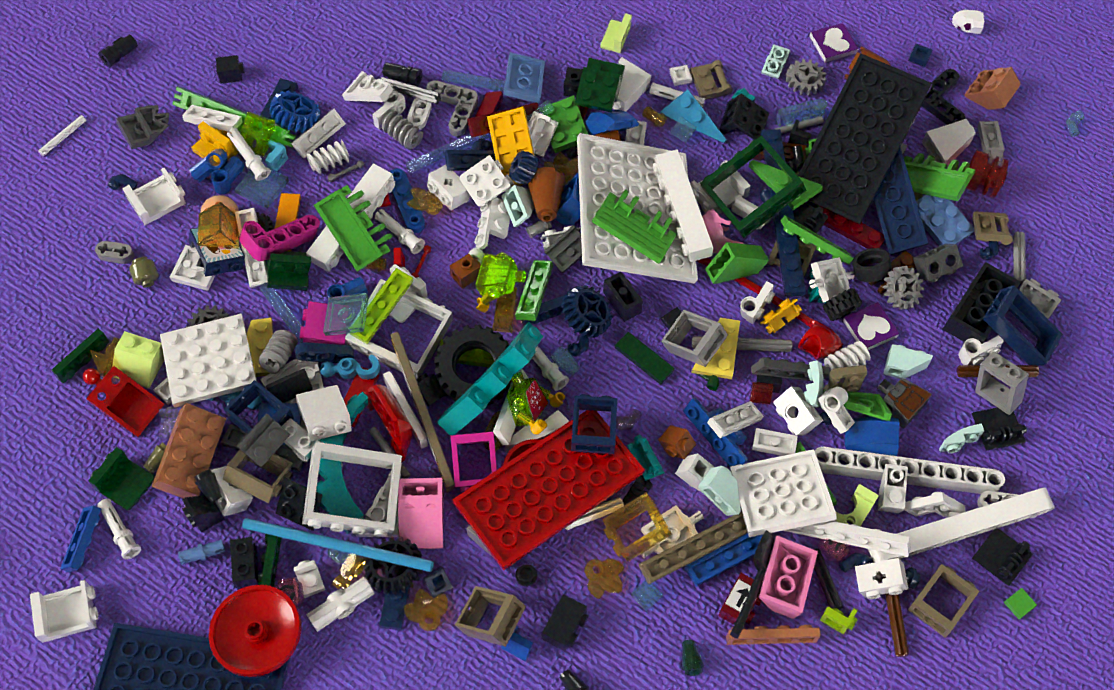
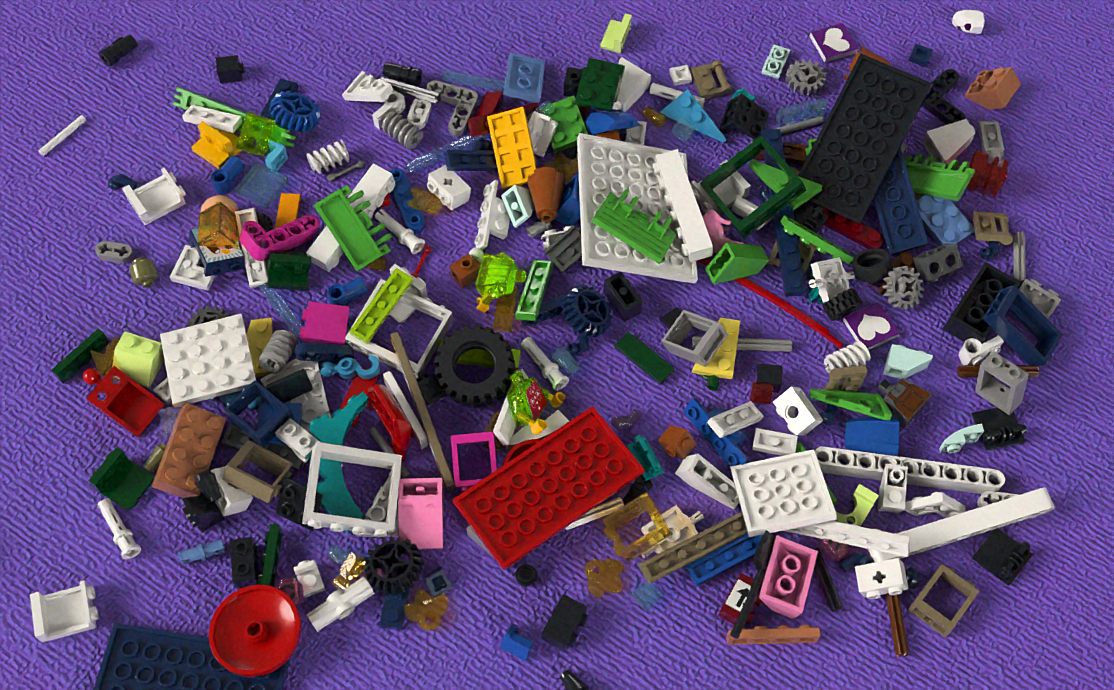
blue plate [60,505,101,572] -> none
dark grey plate [116,105,169,149] -> none
blue piece [189,148,228,182] -> none
white pin [227,128,271,181] -> none
dark grey plate [237,414,291,467] -> none
dark azure piece [242,518,434,572] -> none
white plate [291,109,346,158] -> none
white panel [296,385,352,441] -> none
clear light blue tile [323,293,369,336] -> none
red tile [394,247,405,268] -> none
teal arch [437,322,543,436] -> none
dark tan window [455,586,526,647] -> none
white bracket [459,155,514,207] -> none
dark blue gear [509,151,538,185] -> none
dark blue window [571,394,618,454] -> none
clear green cone [682,640,704,676] -> none
light aqua slope [697,466,741,516] -> none
white plate [740,281,775,324] -> none
dark grey plate [751,357,831,381] -> none
yellow hinge [760,298,802,334] -> none
black arm [787,145,804,172] -> none
black panel [788,120,812,146] -> none
red piece [798,319,841,360] -> none
light aqua slope [804,361,824,408] -> none
white plate [818,387,855,434] -> none
lime bracket [820,607,858,634] -> none
bright green tile [1004,588,1037,620] -> none
clear light blue arm [1066,110,1084,137] -> none

